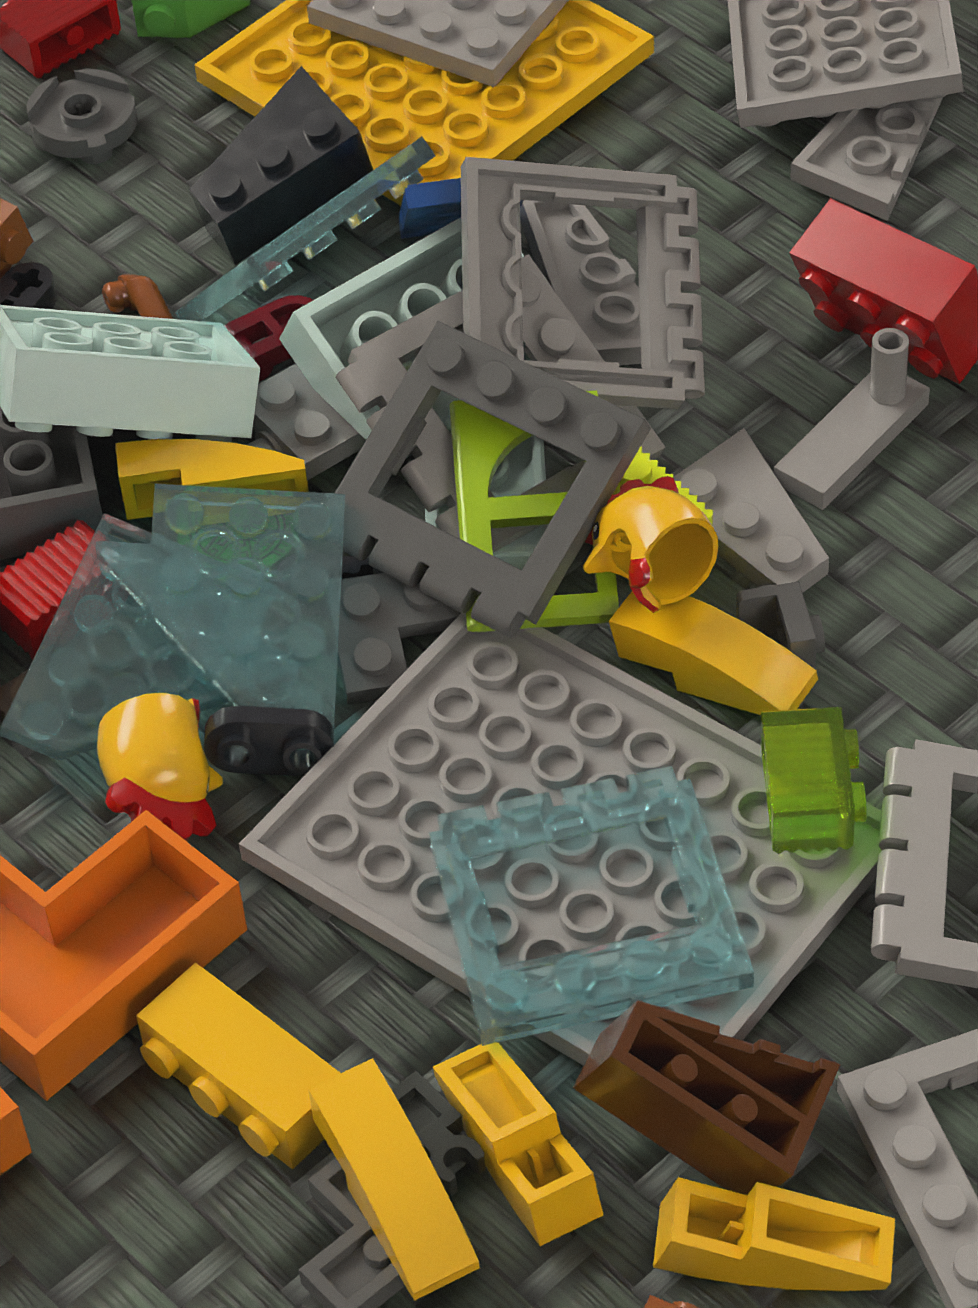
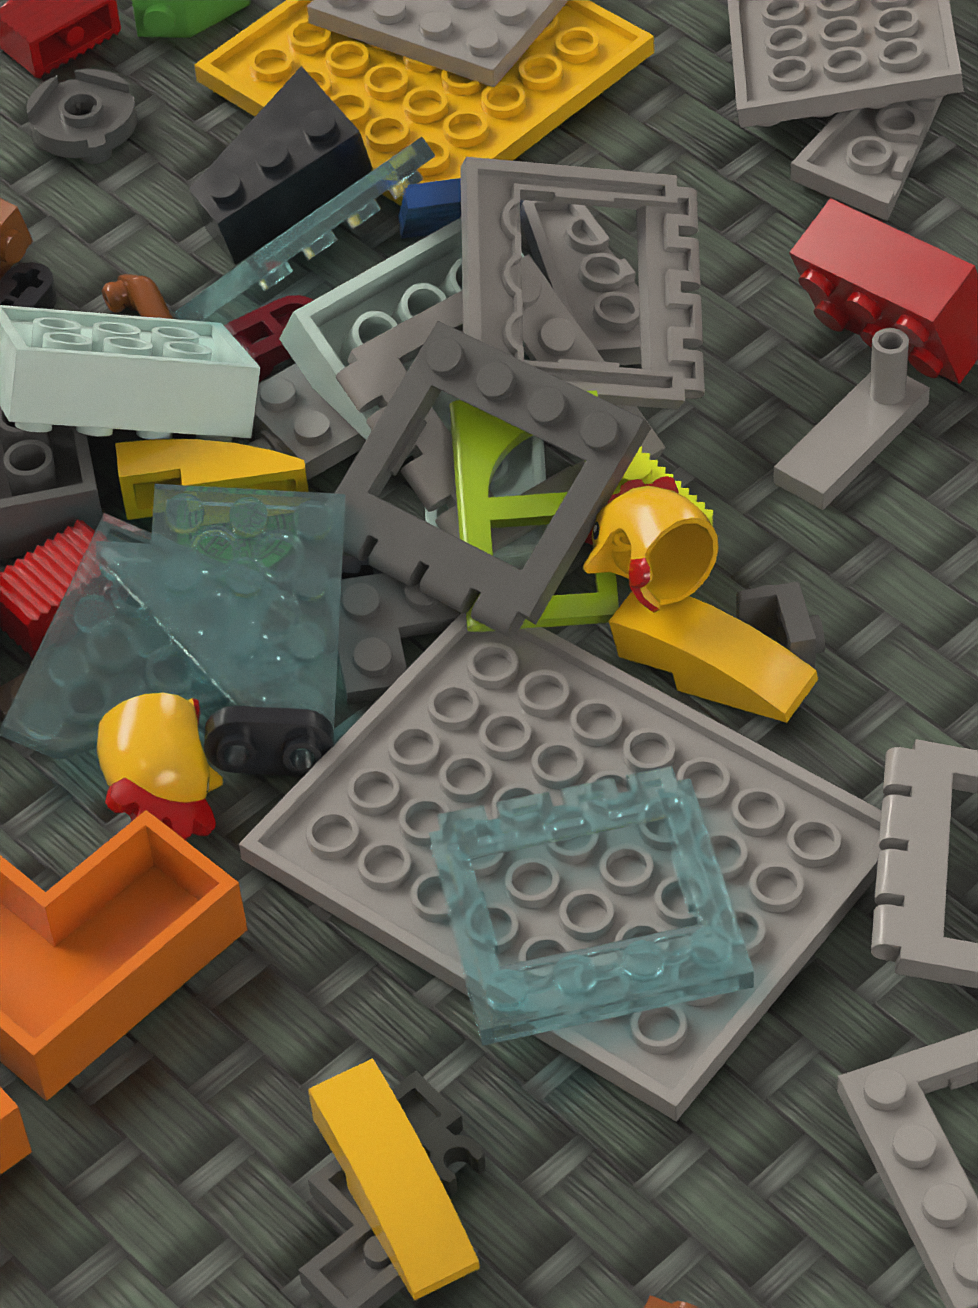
yellow brick [136,962,341,1170] -> none
yellow slope [433,1038,604,1246] -> none
reddish brown wedge [573,1000,840,1195] -> none
yellow slope [653,1177,895,1291] -> none
light grey wing [674,428,829,593] -> none
clear neon green brick [760,707,867,854] -> none

